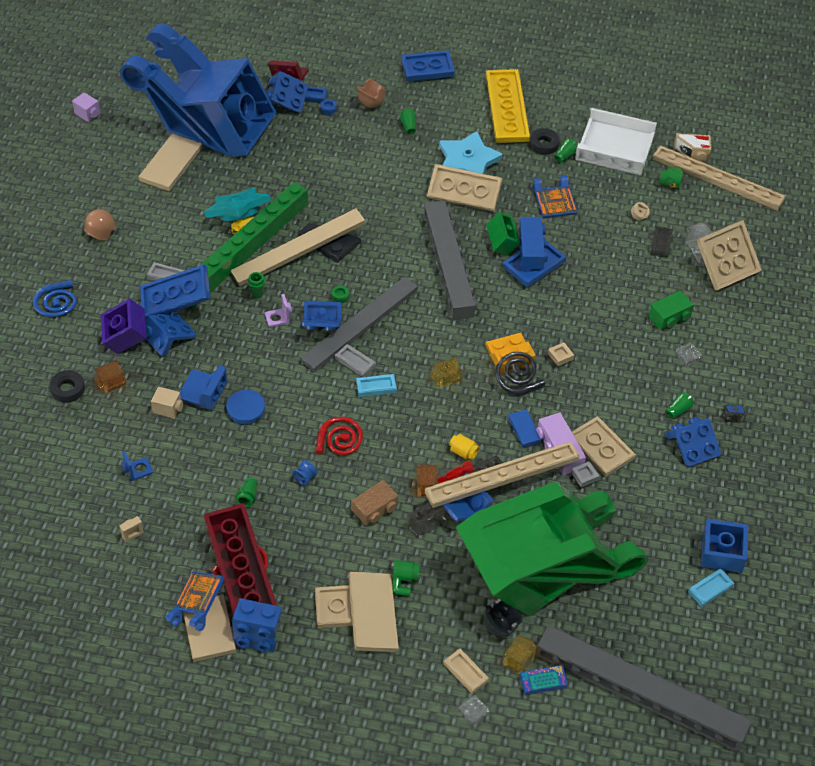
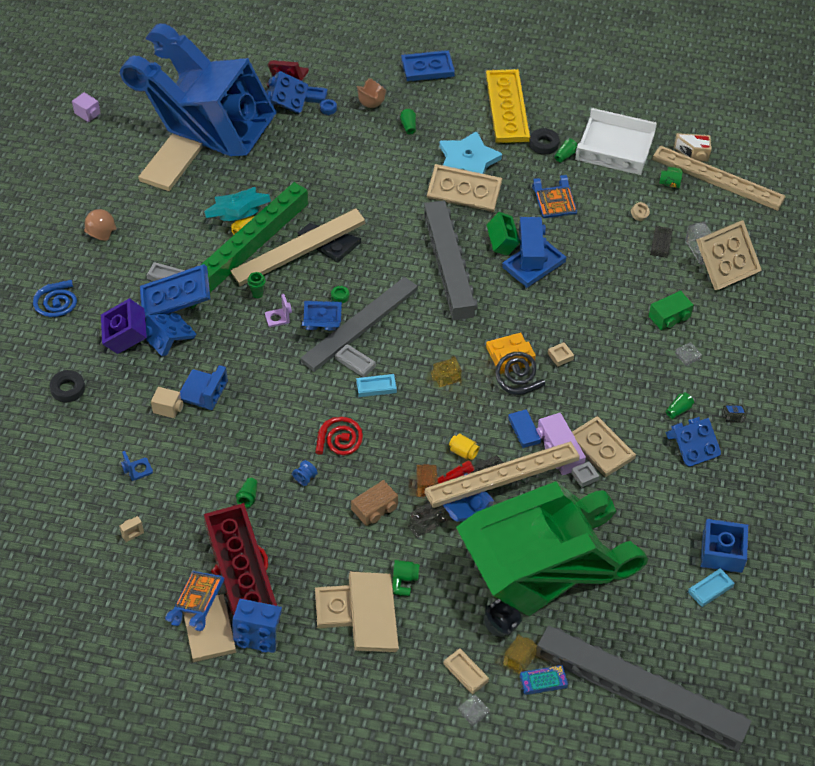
clear orange brick [94,360,126,394] -> none
blue tile [226,390,265,425] -> none

